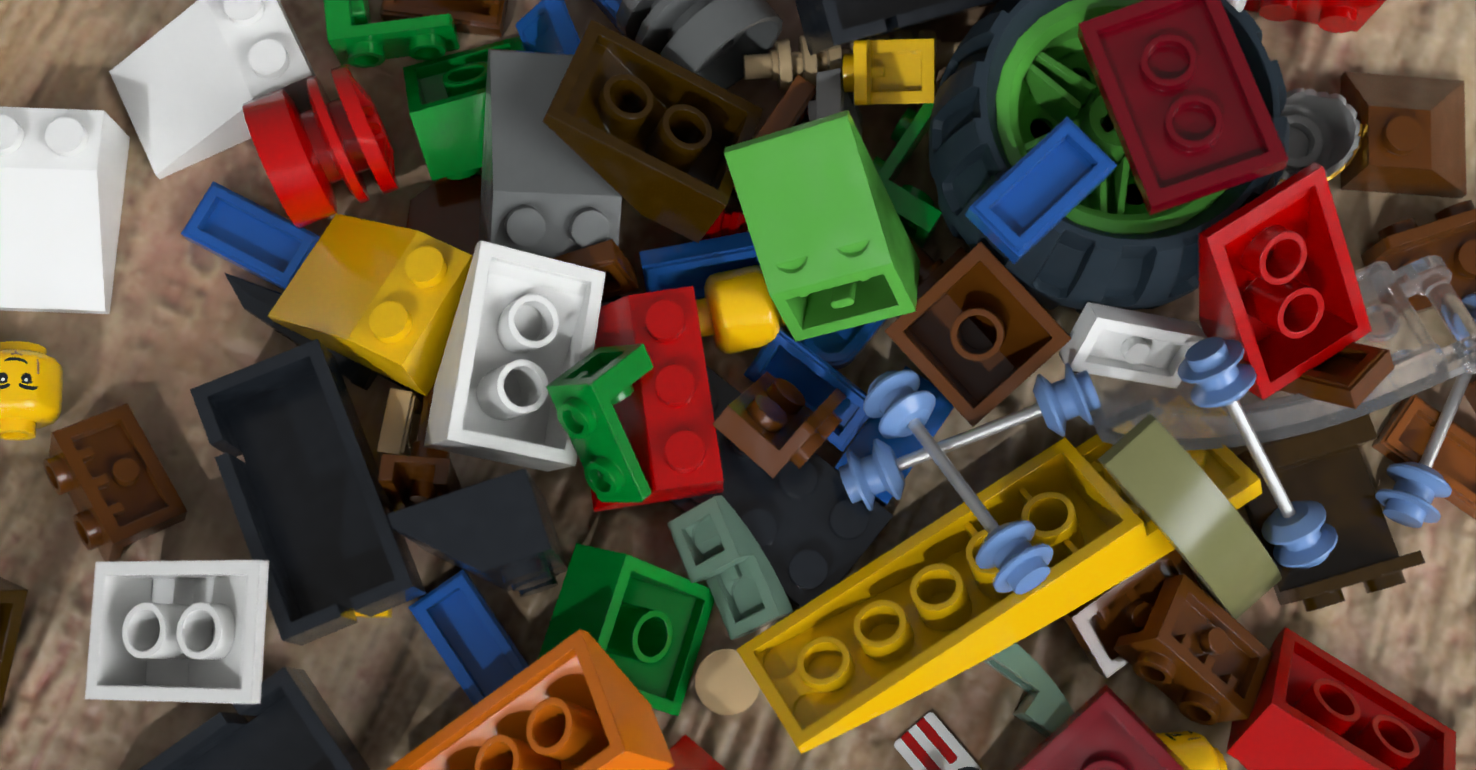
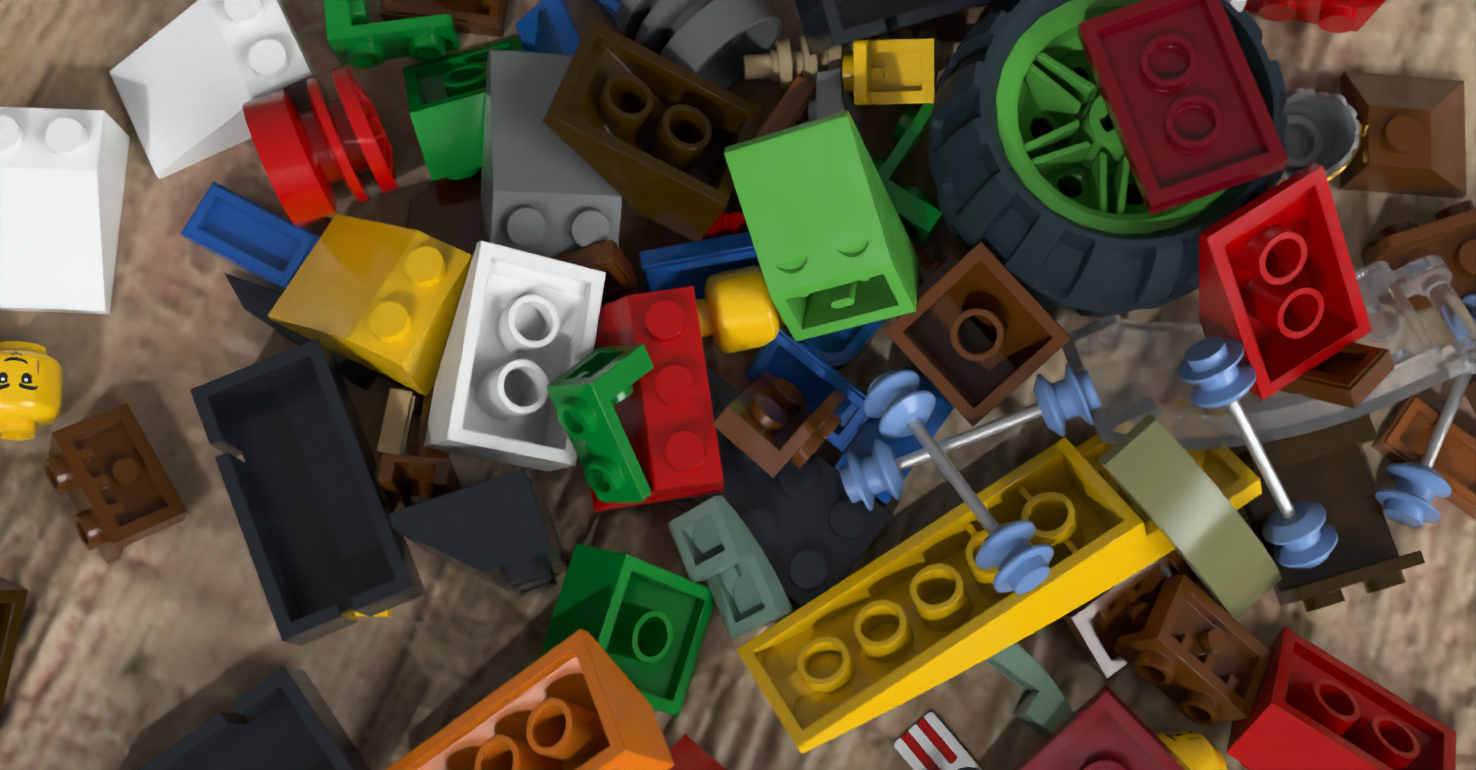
white slope [85,560,269,704] -> none
blue tile [409,570,530,705] -> none
tan tile [695,649,760,716] -> none
blue tile [965,117,1117,264] -> none
white plate [1059,302,1207,389] -> none

